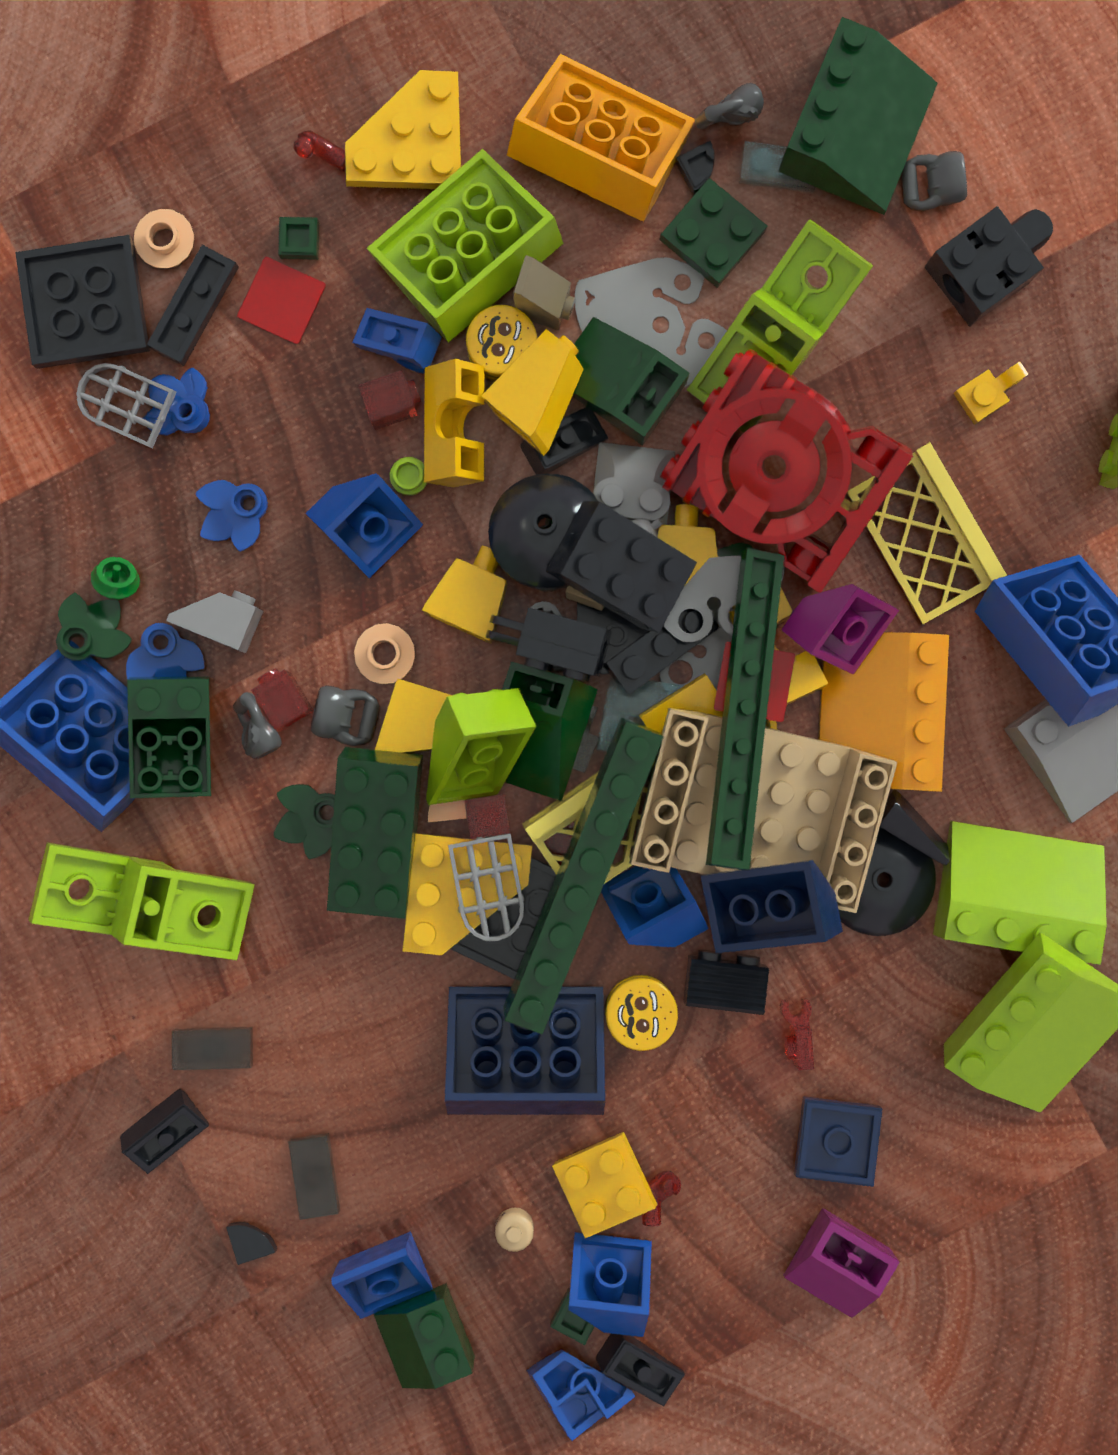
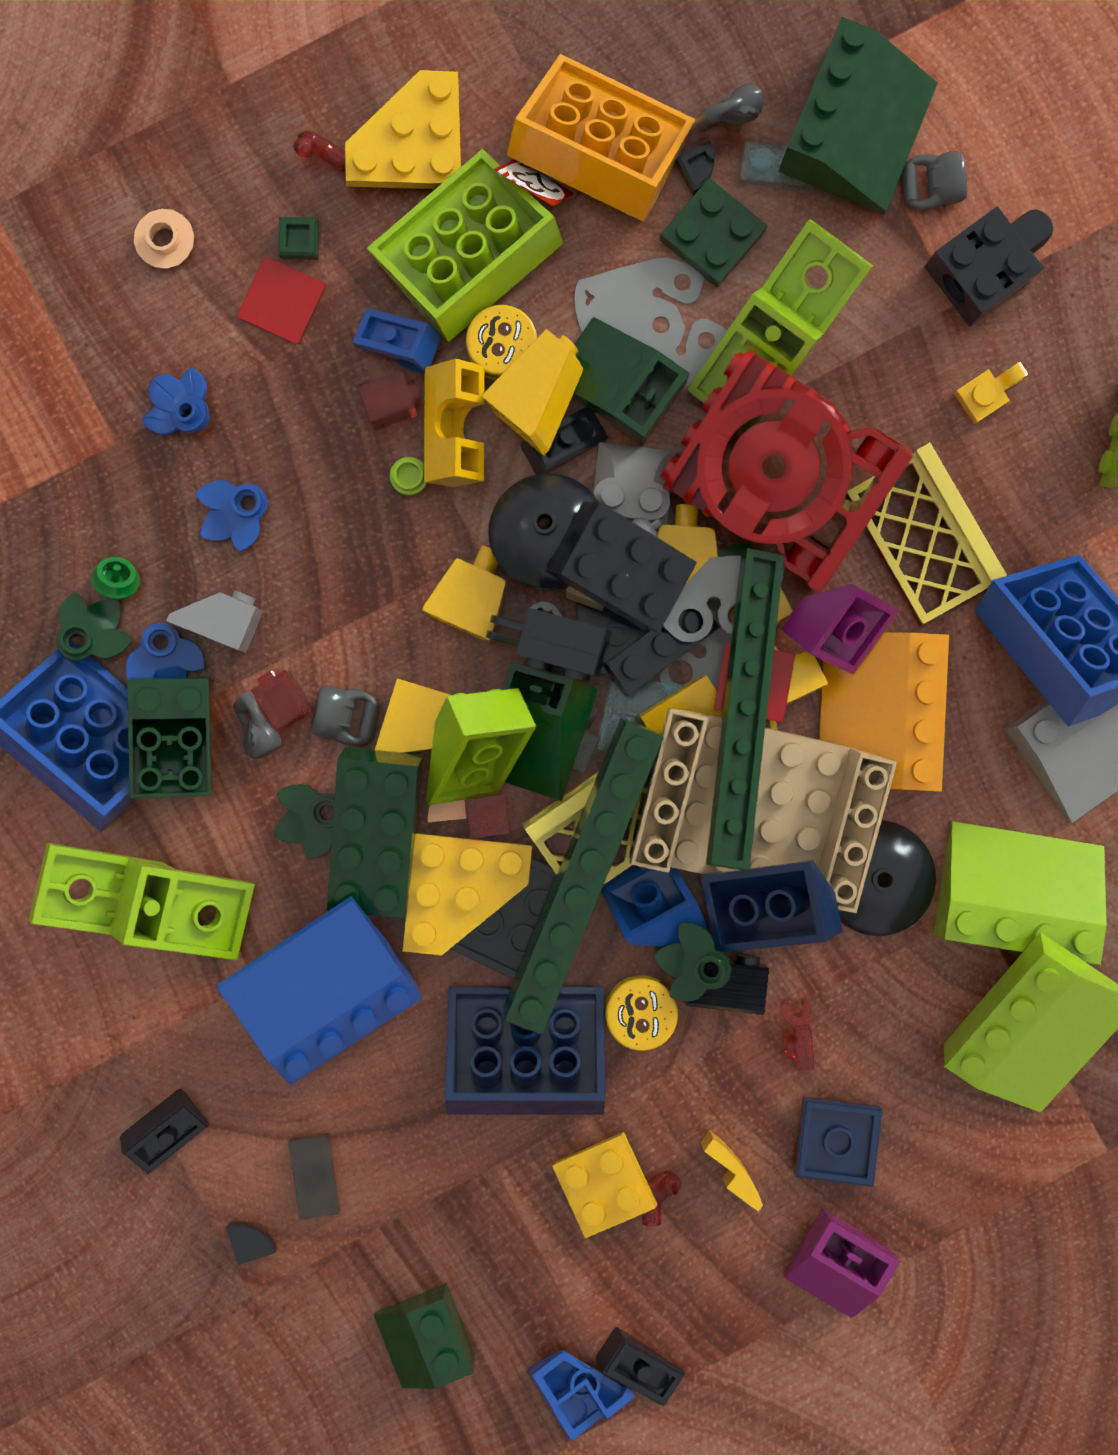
black plate [15,235,150,369] -> none
light grey window [76,363,177,449] -> none
black plate [147,244,239,366] -> none
clear smoke plate [172,1027,253,1070] -> none
blue slope [305,473,423,578] -> none
blue slope [331,1231,433,1319] -> none
light nougat piece [354,623,415,684] -> none
light grey window [448,833,525,941] -> none
tan piece [495,1208,534,1252] -> none
dark tan slope [514,255,575,330] -> none
dark green tile [550,1288,594,1345] -> none
blue slope [568,1232,652,1337] -> none
black slope [880,789,950,865] -> none
none -> blue slope [217,896,422,1086]
none -> sticker [494,159,574,206]
none -> dark green plate [654,922,732,1002]
none -> yellow slope [700,1130,763,1212]

